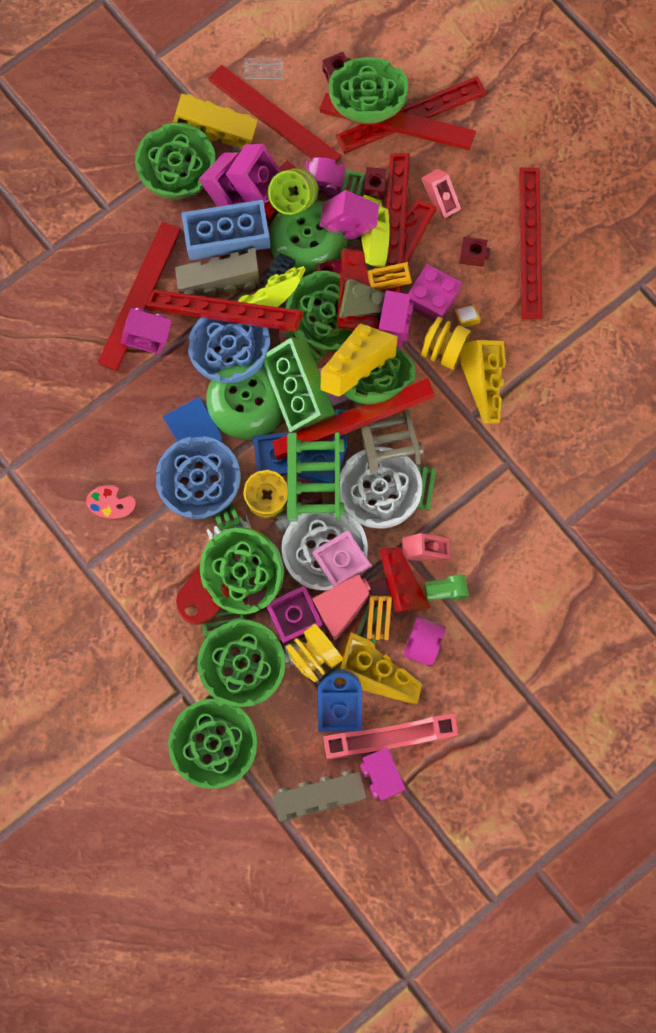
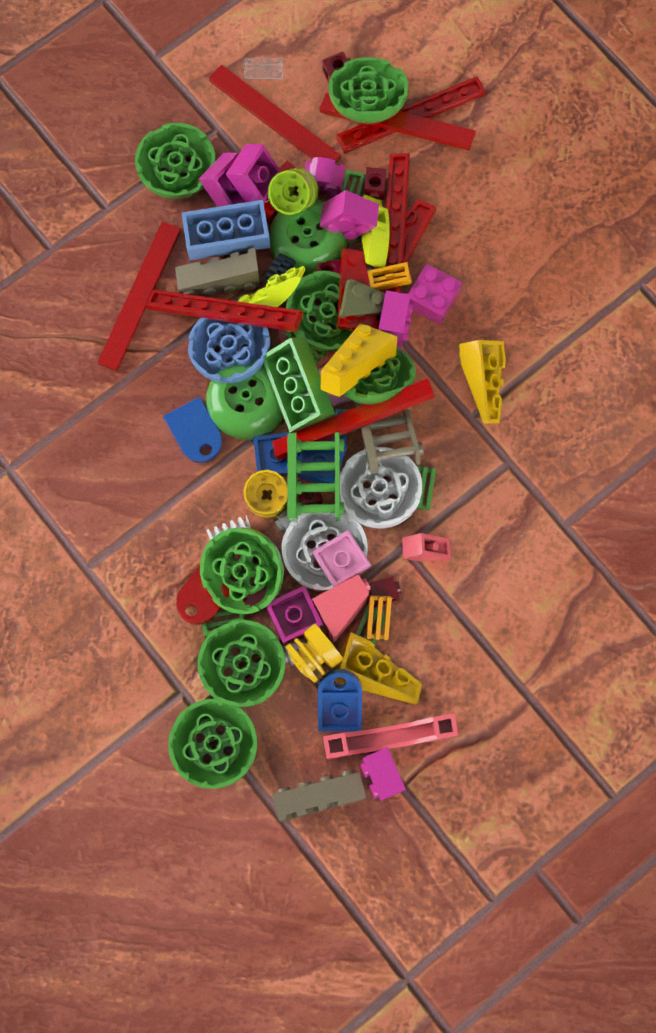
coral piece [86,485,136,519] -> none
dark pink brick [120,308,172,355] -> none
medium blue brick [156,436,241,519] -> none
yellow wedge [173,93,258,148] -> none
bright green tile [215,503,240,531] -> none
red wing [379,547,431,612] -> none
dark pink brick [403,616,446,667] -> none
coral slope [421,169,461,219] -> none
yellow wheel [421,316,471,370] -> none
bright green piece [425,574,469,601] -> none
slope [454,304,481,328] -> none
dark red brick [459,237,490,267] -> none
red tile [519,167,542,319] -> none

